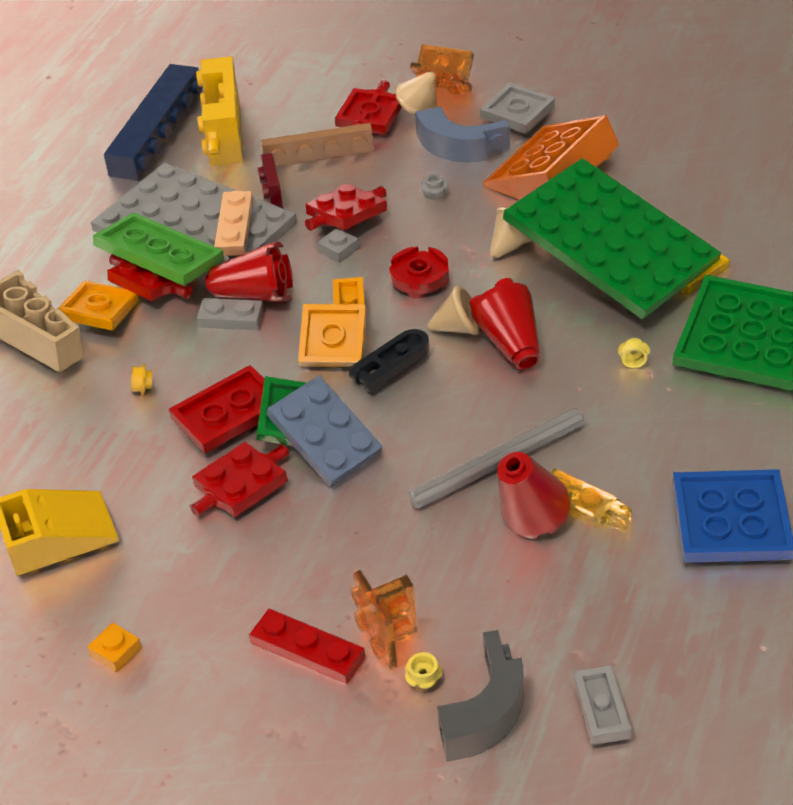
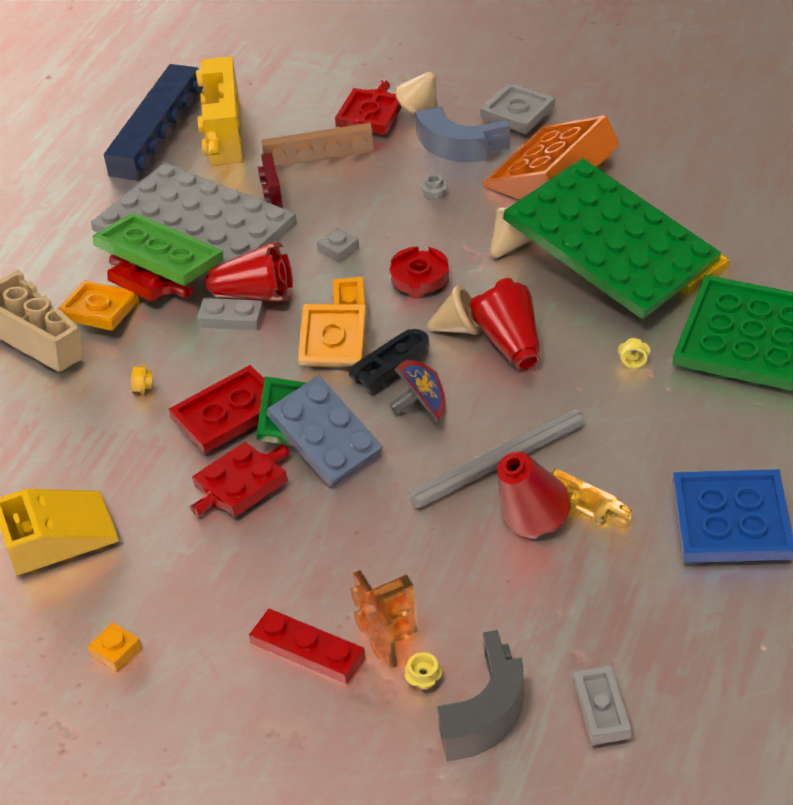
light nougat plate [214,191,253,256] -> none
red plate [305,184,387,231] -> none
clear orange bracket [409,44,474,94] -> none
none -> shield [390,360,445,421]

